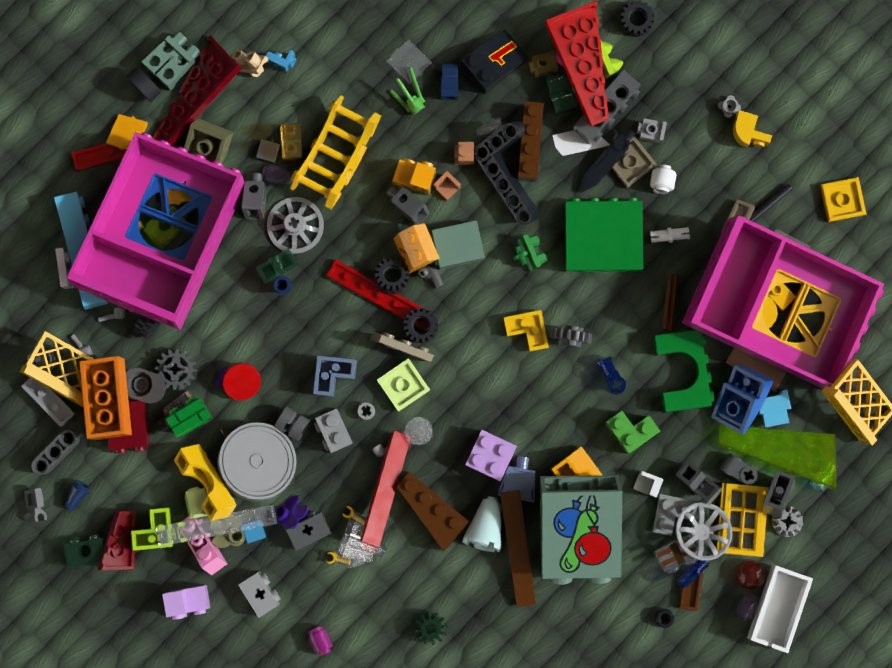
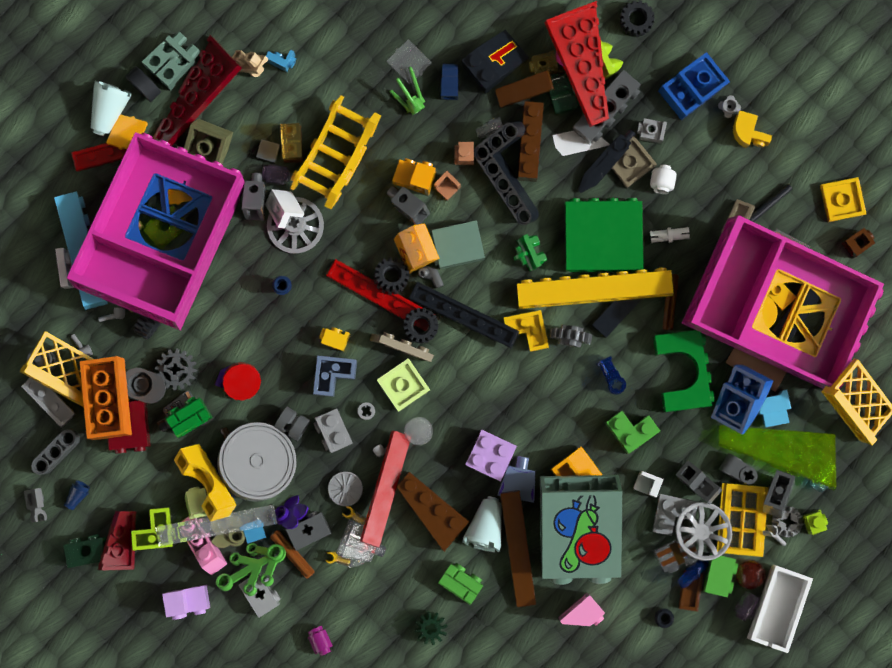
clear green brick [255,247,299,284] -> none
none -> light aqua cone [91,81,132,136]
none -> bright green plant [216,543,286,596]
none -> white panel [265,189,304,228]
none -> dark orange axle [270,530,315,578]
none -> yellow brick [319,327,350,352]
none -> light grey wheel [328,472,363,506]
none -> black tile [409,282,520,349]
none -> bright green brick [438,562,483,605]
none -> reddish brown tile [495,71,554,108]
none -> yellow brick [517,268,673,309]
none -> bright pink slope [558,593,605,626]
none -> black tile [592,269,644,338]
none -> blue slope [658,52,730,120]
none -> bright green brick [702,553,738,597]
none -> light grey hand [762,525,786,546]
none -> lime brick [803,510,828,535]
none -> reddish brown brick [842,228,875,258]

